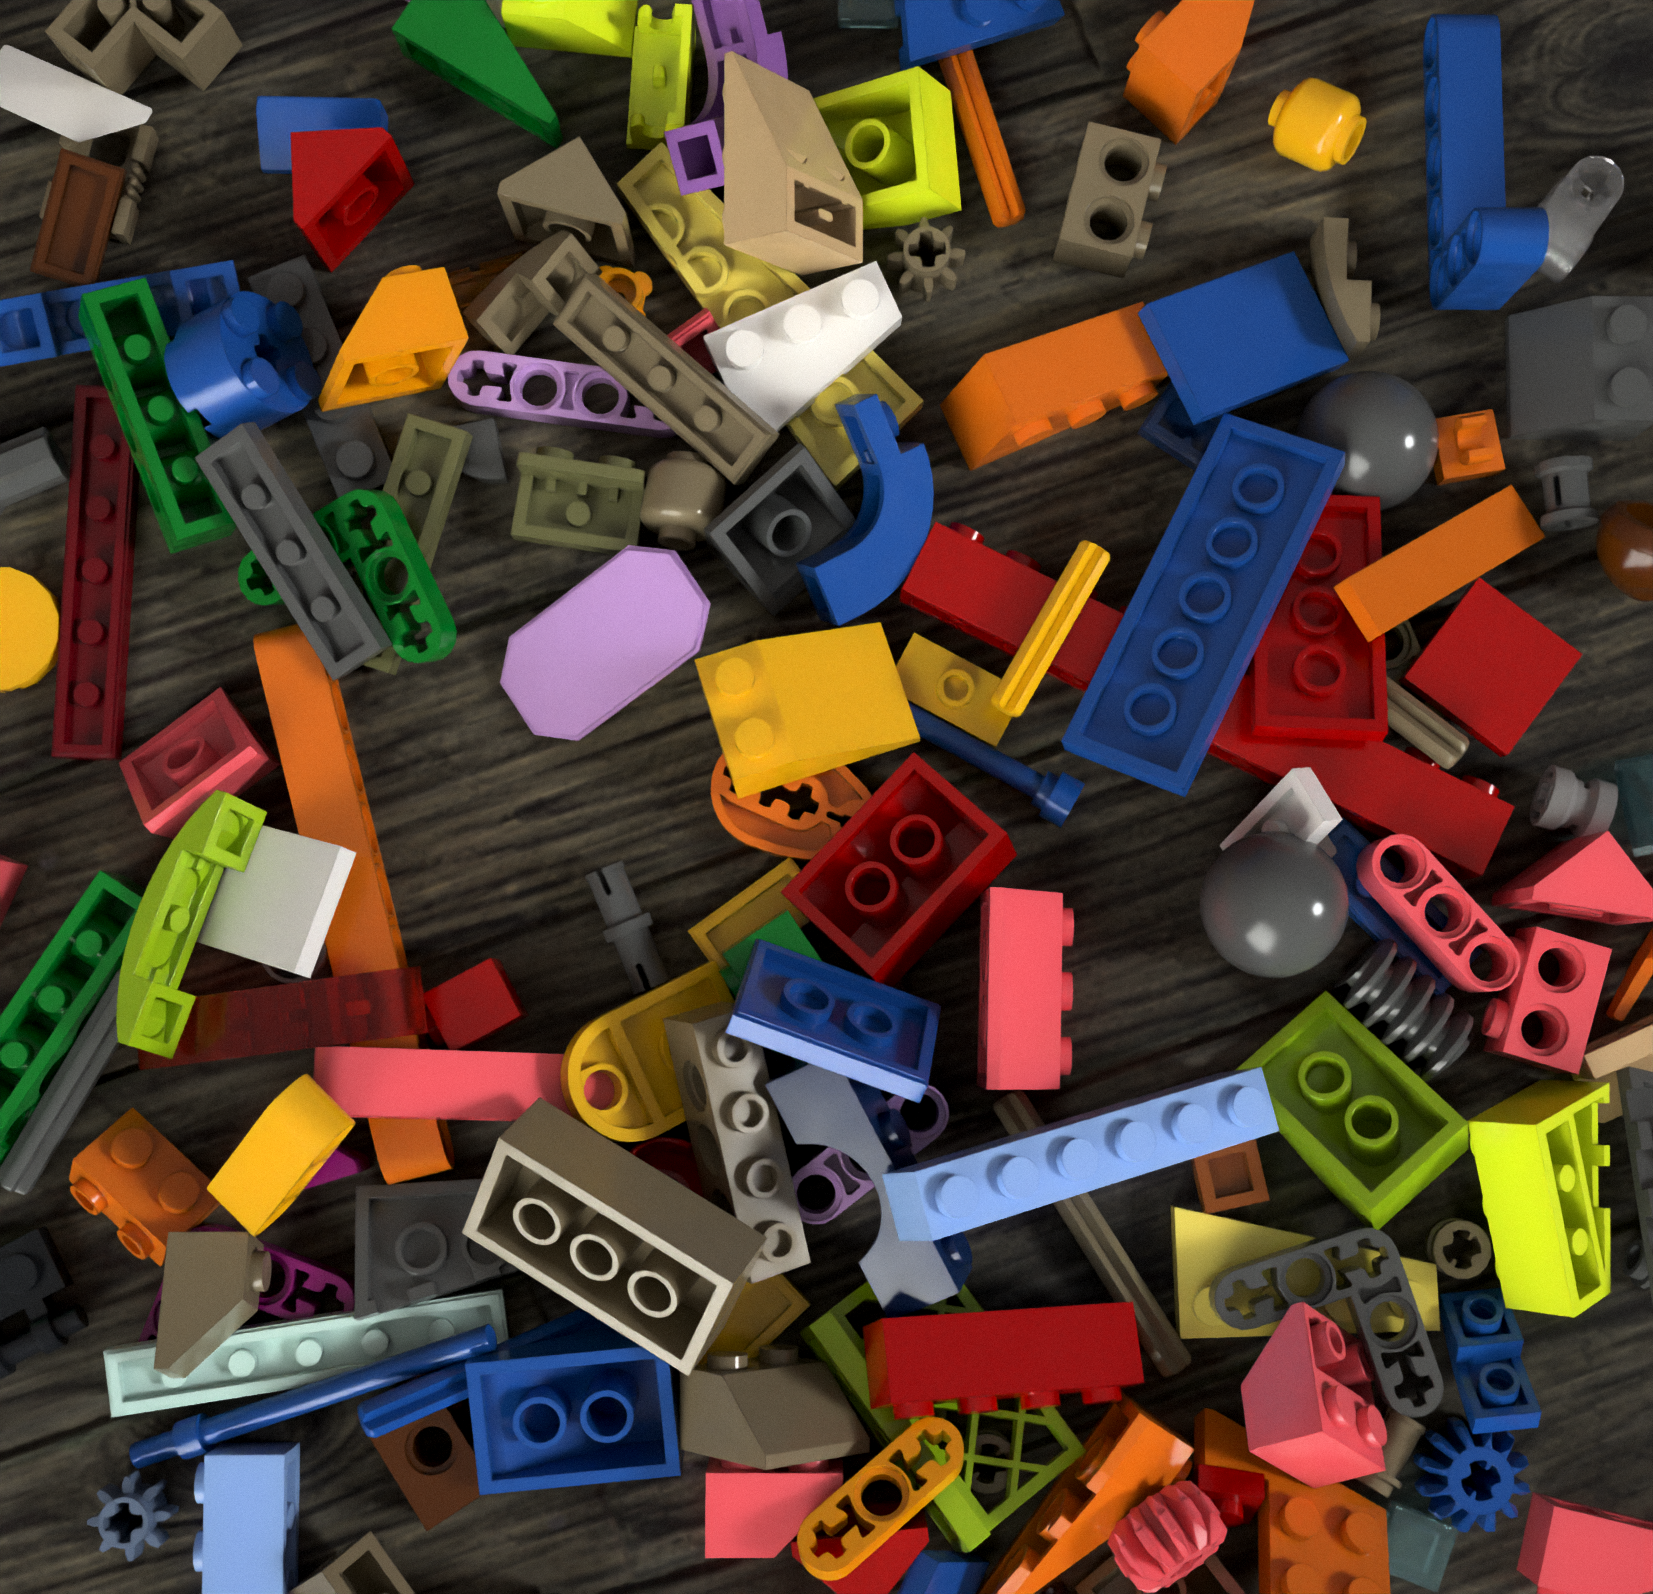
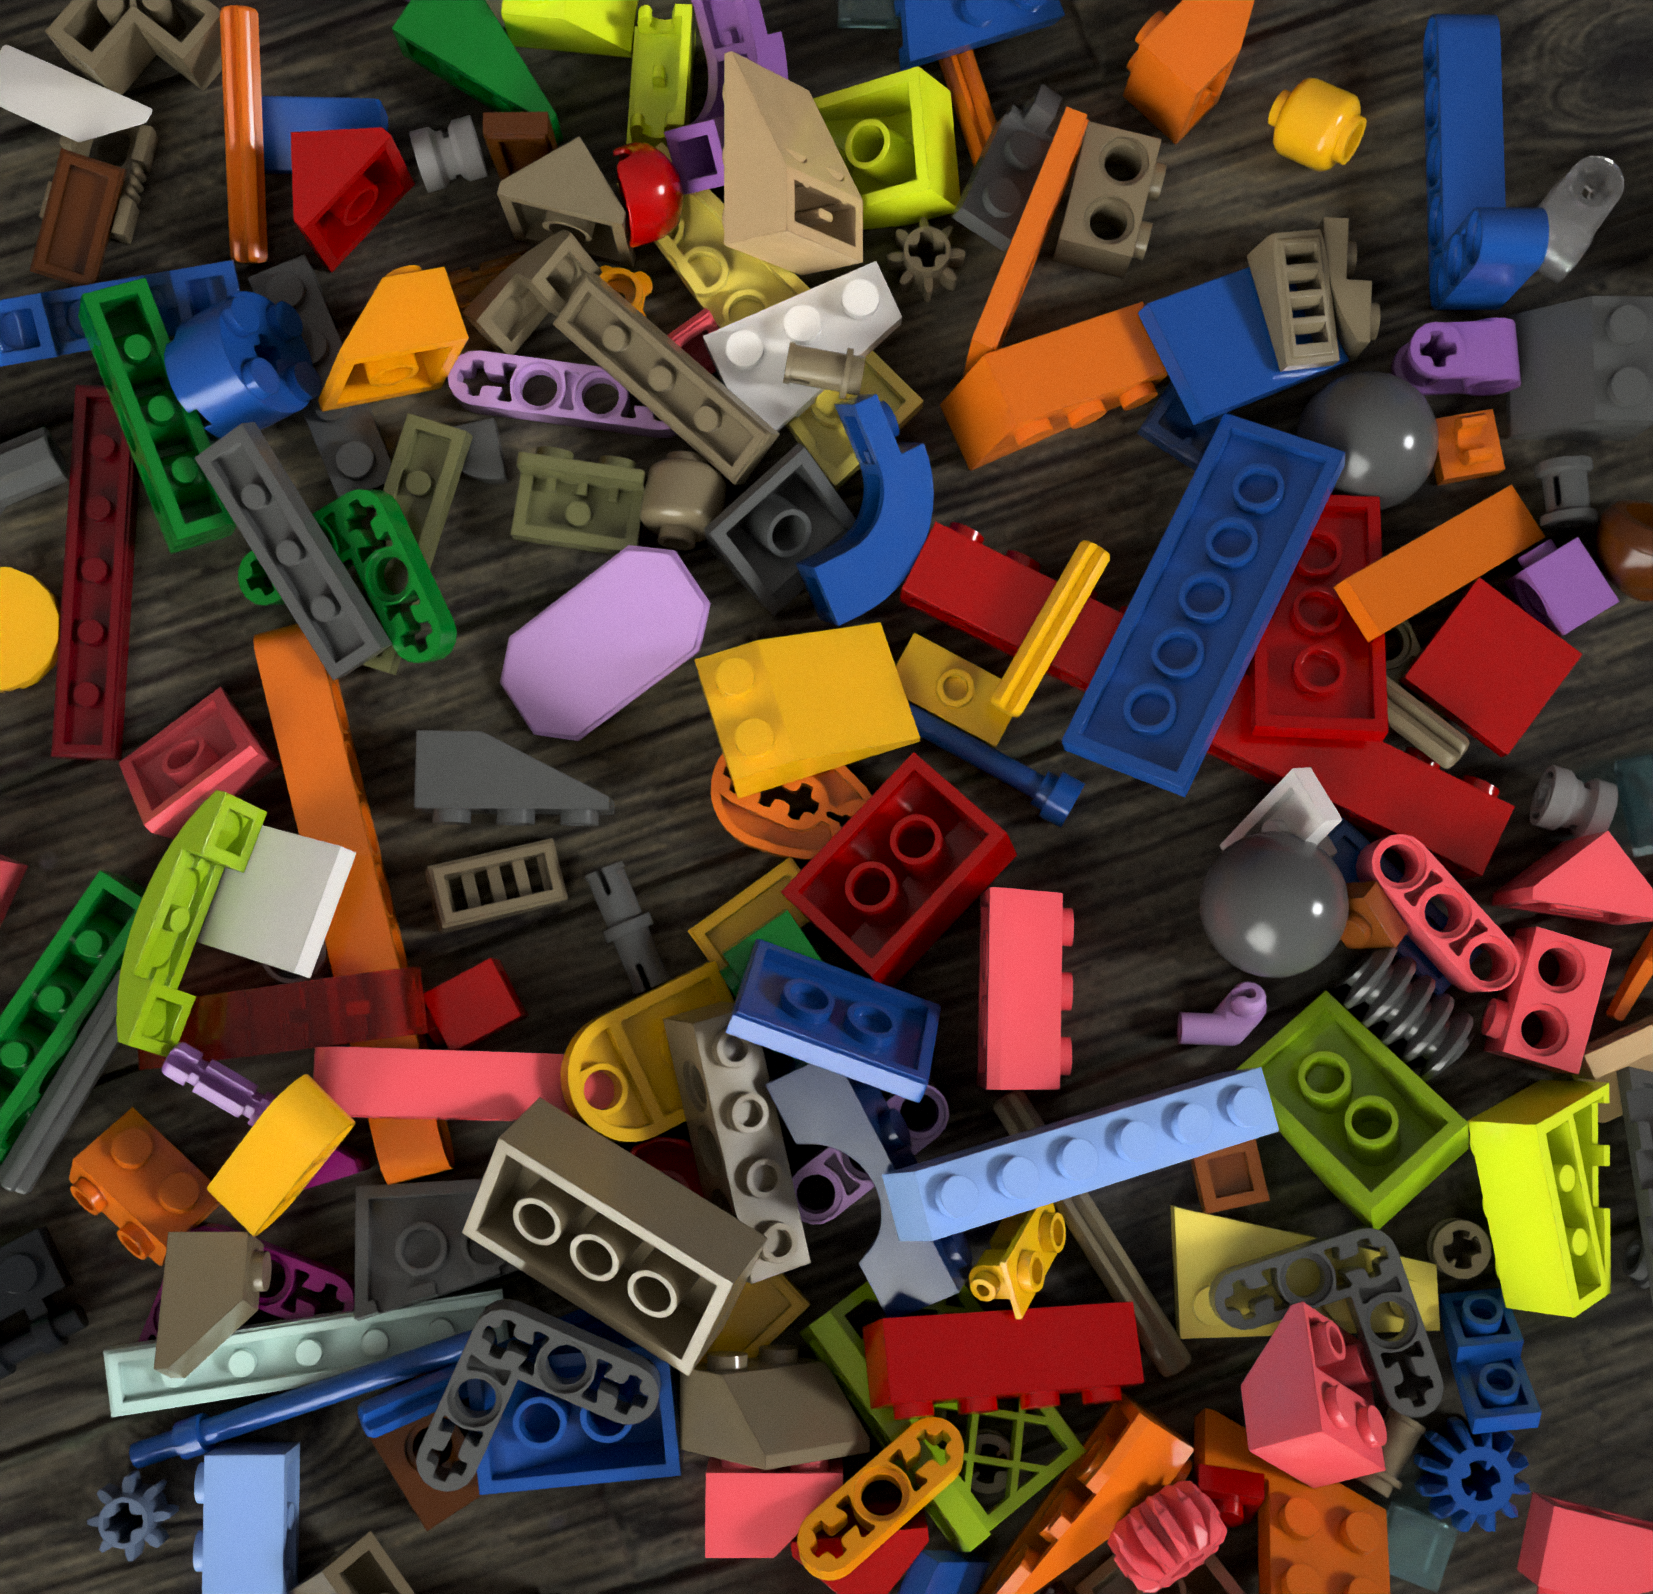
none -> medium lavender axle [161,1042,277,1127]
none -> orange axle [220,5,268,264]
none -> light grey wheel [409,115,488,193]
none -> dark grey slope [414,730,615,827]
none -> dark grey beam [416,1299,661,1492]
none -> dark tan slope [425,838,568,934]
none -> reddish brown tile [483,112,558,181]
none -> red hair [613,142,685,248]
none -> dark tan pin [783,342,866,399]
none -> dark grey hinge [951,84,1063,252]
none -> orange tile [963,107,1089,377]
none -> yellow hinge [969,1203,1066,1319]
none -> lavender arm [1177,981,1267,1046]
none -> dark tan slope [1247,229,1340,372]
none -> dark orange plate [1340,881,1409,949]
none -> medium lavender piece [1391,317,1521,396]
none -> medium lavender brick [1505,537,1620,637]

